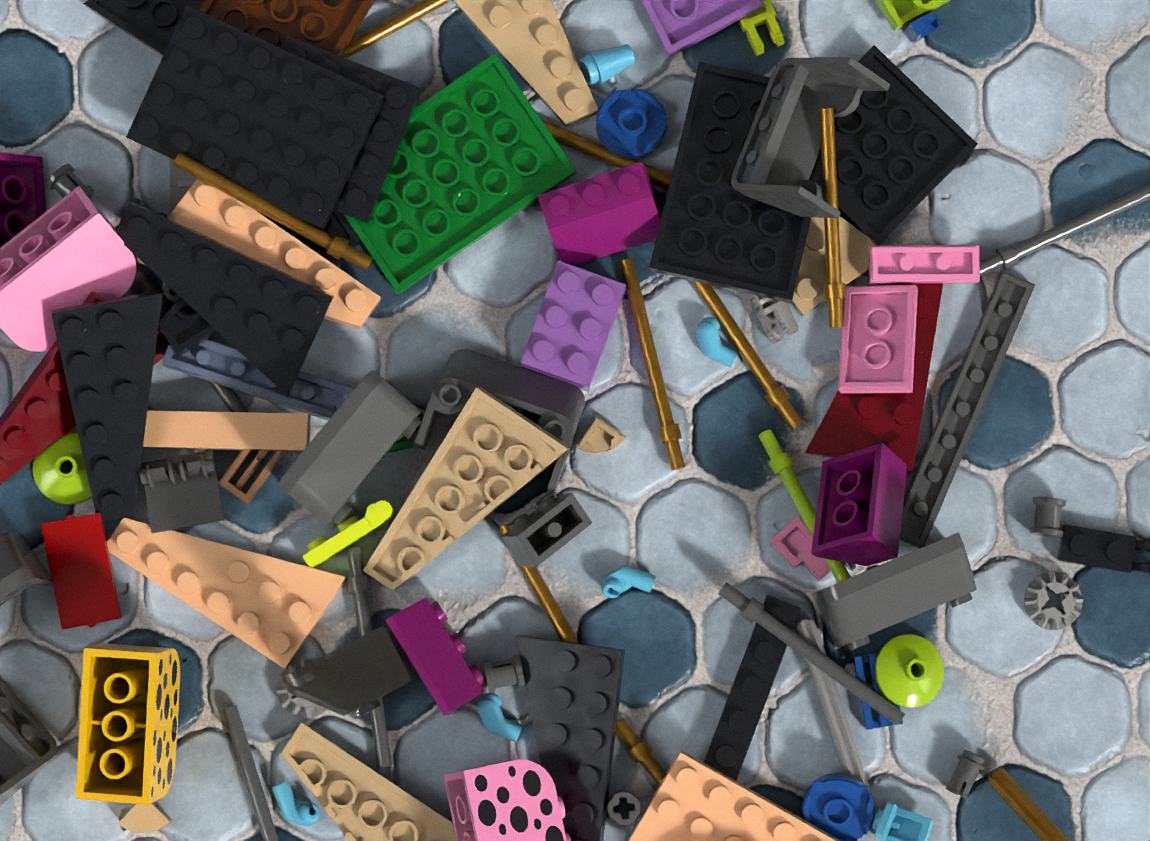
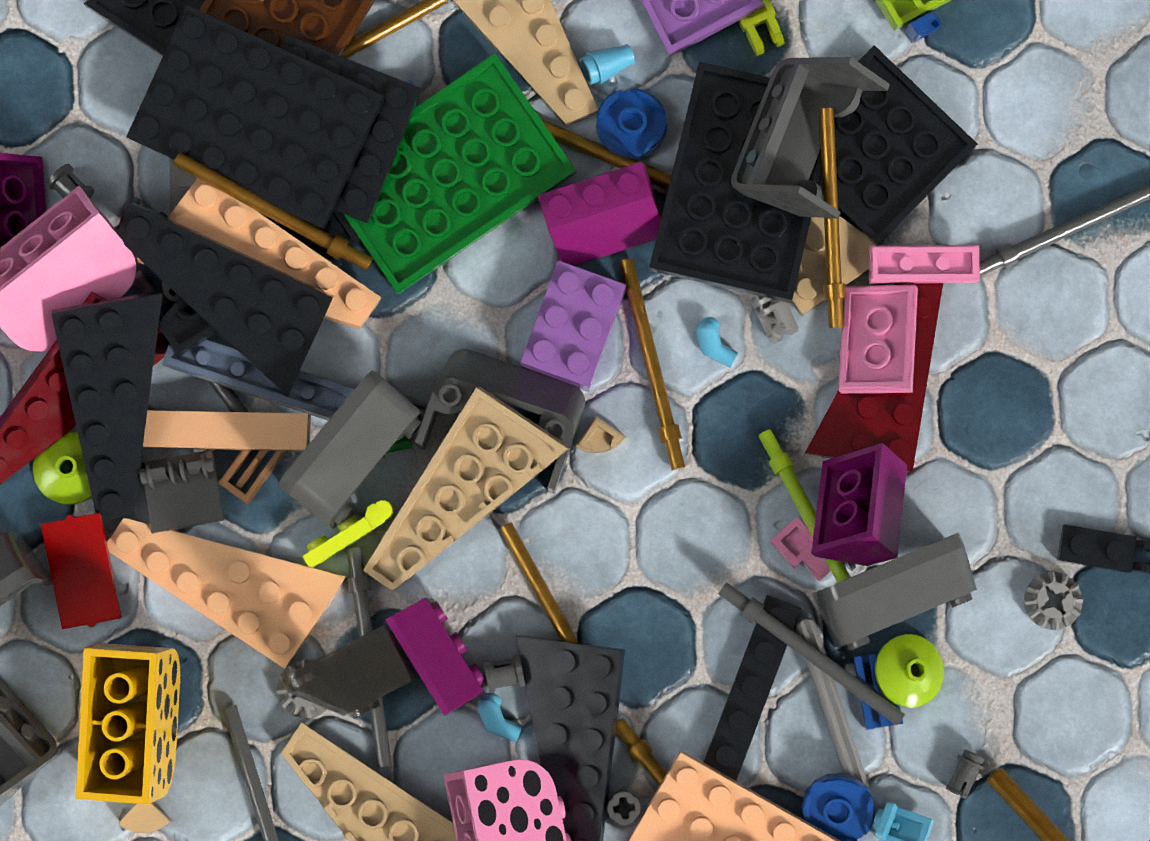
medium azure arm [272,781,320,826] -> none
dark grey brick [501,492,592,567] -> none
medium azure arm [601,565,656,598] -> none
pearl gold bar [691,280,803,431] -> none
dark grey tile [900,270,1035,549] -> none
dark grey bush [1030,497,1066,537] -> none

